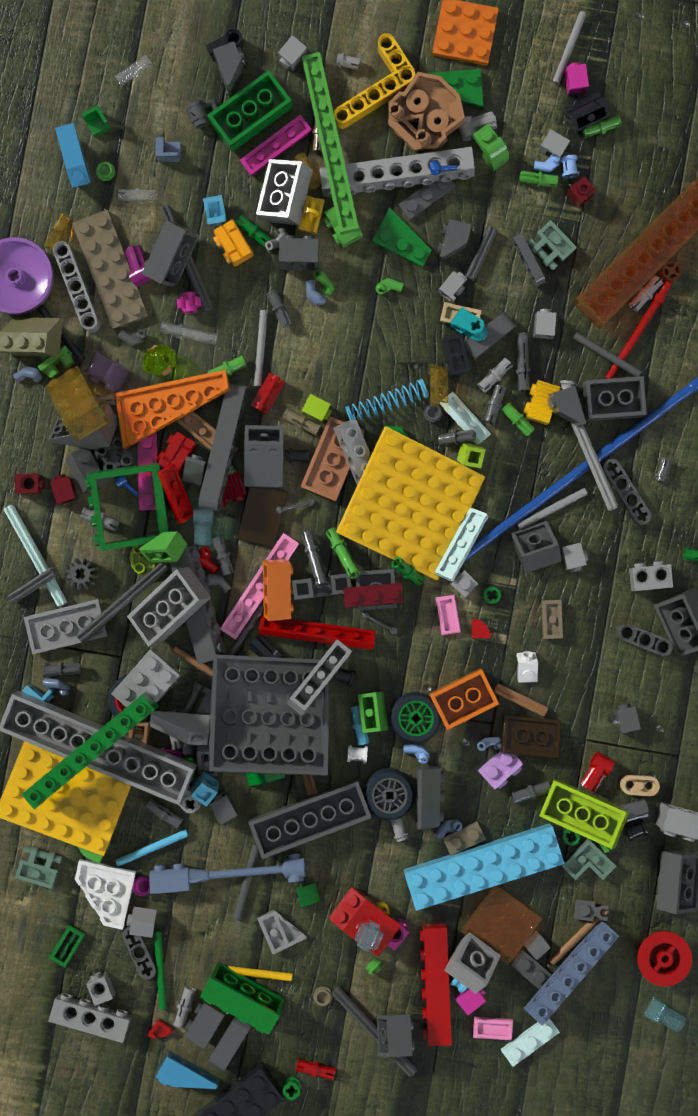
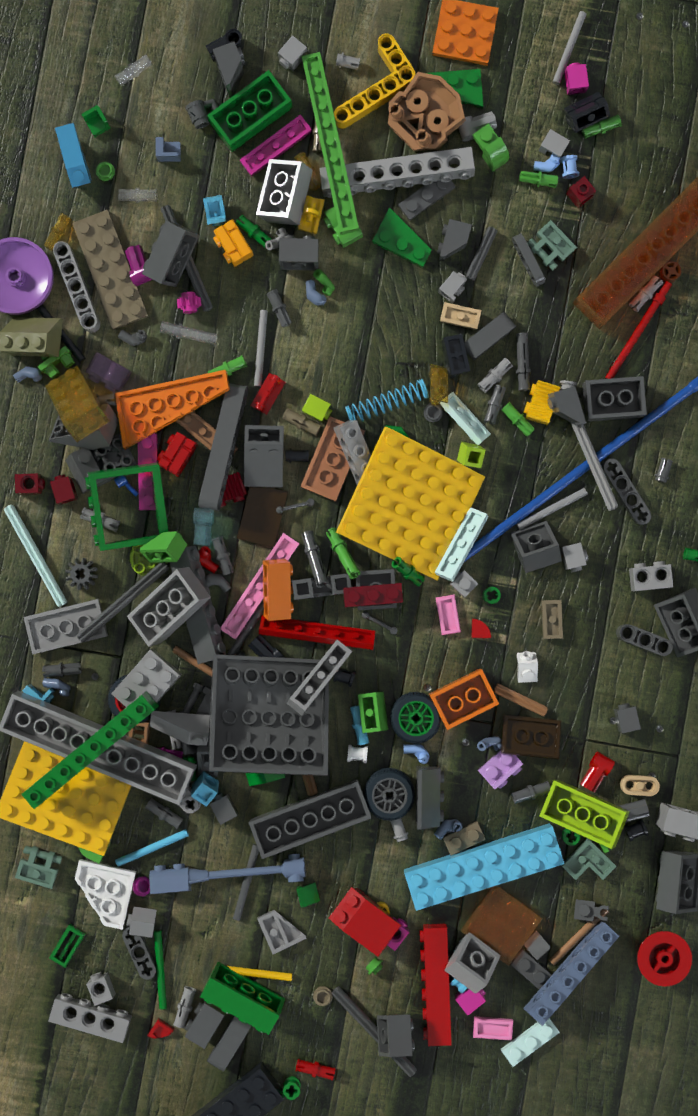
dark grey axle [8,567,58,603] -> none
clear neon green hair [142,344,177,377] -> none
dark azure slope [156,1051,220,1089] -> none
red tile [157,464,195,524] -> none
dark grey slope [182,454,207,487] -> none
clear light blue head [355,921,384,952] -> none
bright green arm [376,278,404,295] -> none
blue hand [429,160,457,175] -> none
dark grey axle [438,429,476,446] -> none
teal piece [450,308,488,341] -> none
light grey brick [533,309,556,339] -> none
dark grey bar [573,332,642,377] -> none
clear light blue piece [644,997,686,1033] -> none

